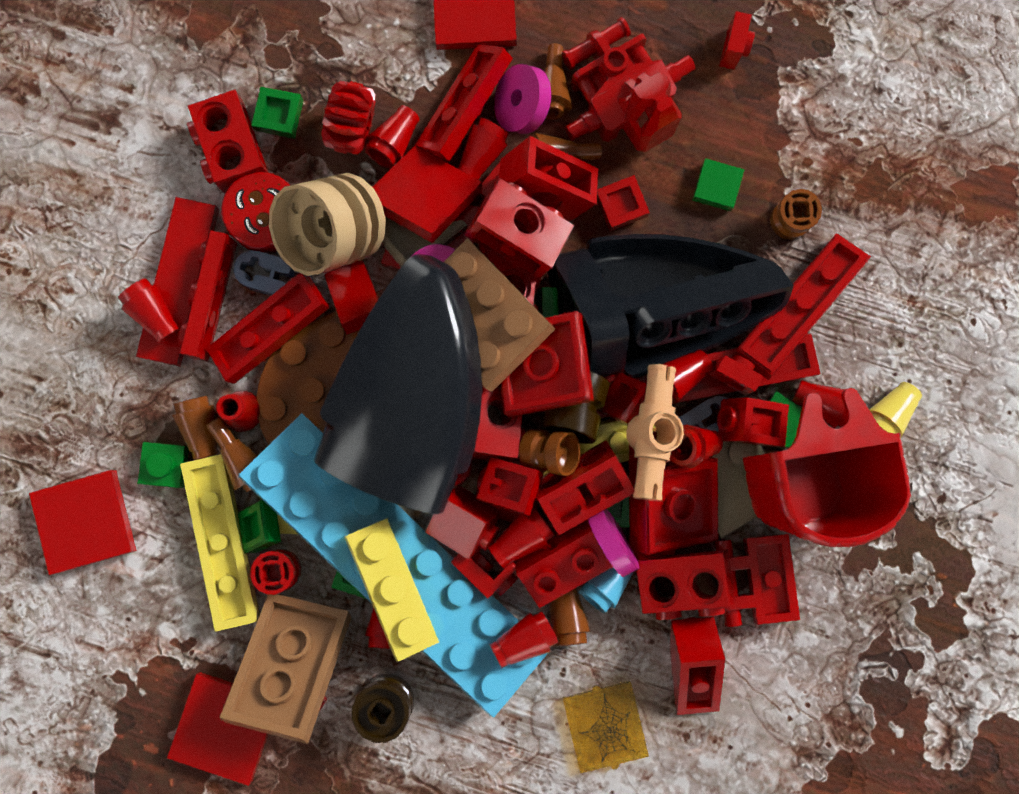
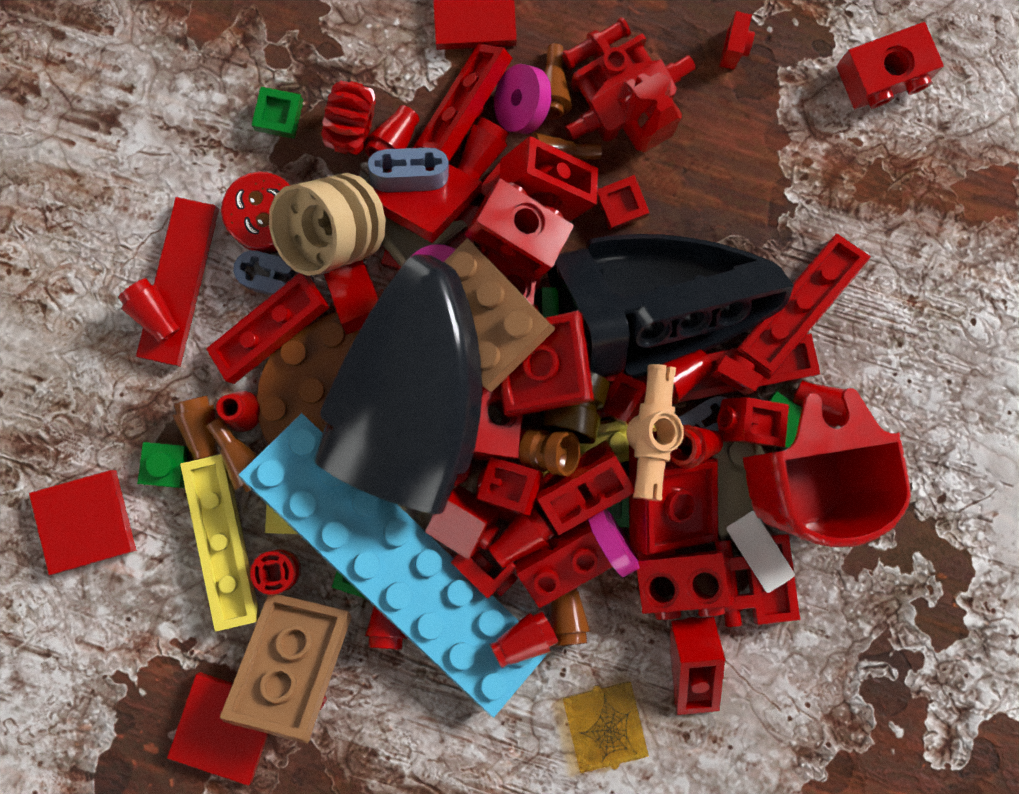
red plate [178,230,237,362] -> none
red brick [187,89,269,194] -> none
green tile [238,500,281,554] -> none
light yellow plate [344,518,439,662] -> none
dark brown wheel [352,674,414,743] -> none
medium azure cone [579,567,633,614] -> none
green tile [692,158,745,212] -> none
dark orange wheel [770,189,822,240] -> none
light yellow cone [869,382,922,439] -> none
none -> sand blue beam [368,148,449,192]
none -> white sticker [726,511,795,593]
none -> red brick [836,21,944,110]

